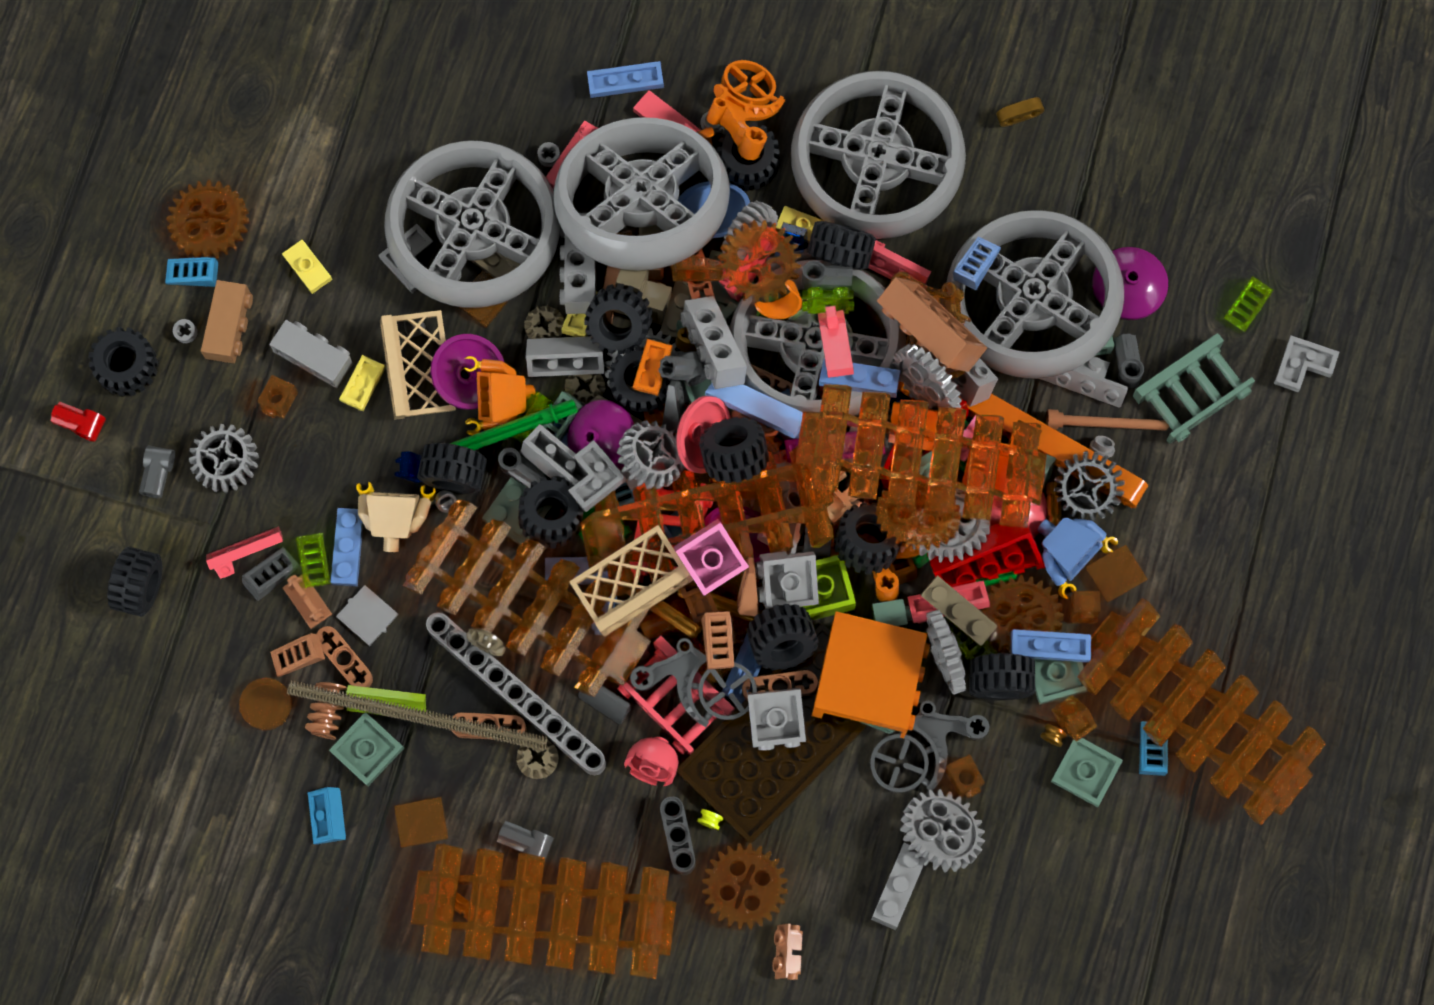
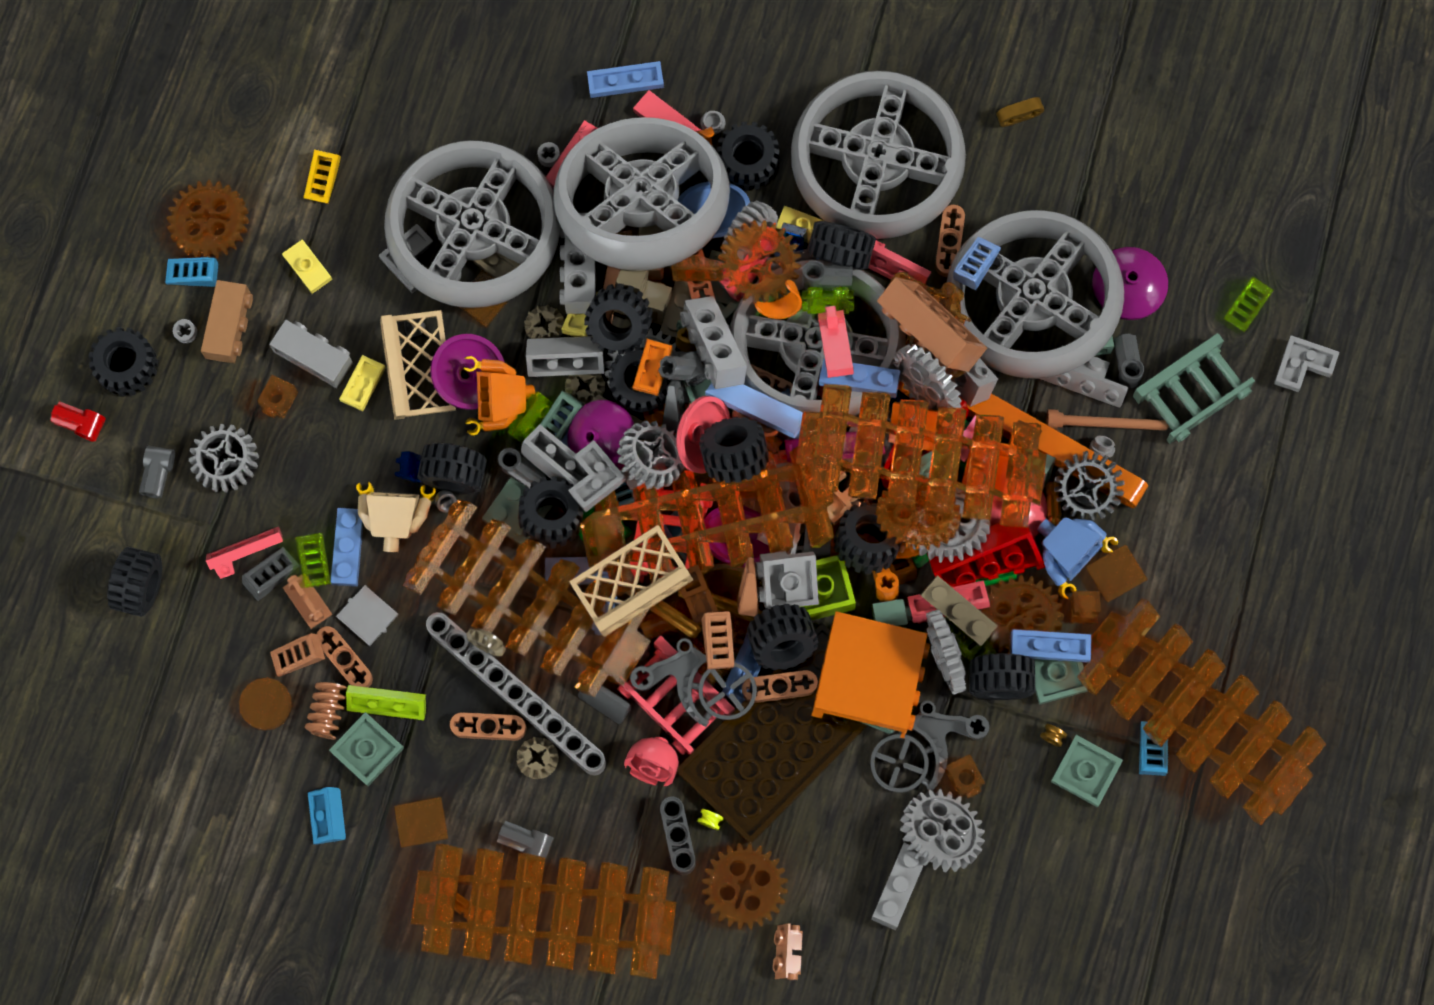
dark tan axle [287,680,548,751] -> none
green axle [449,399,578,450] -> none
bright pink brick [674,519,749,595] -> none
orange piece [706,60,785,160] -> none
light grey plate [747,688,806,750] -> none
clear orange brick [1051,695,1097,742] -> none
none -> yellow slope [304,150,341,204]
none -> nougat beam [935,205,965,277]

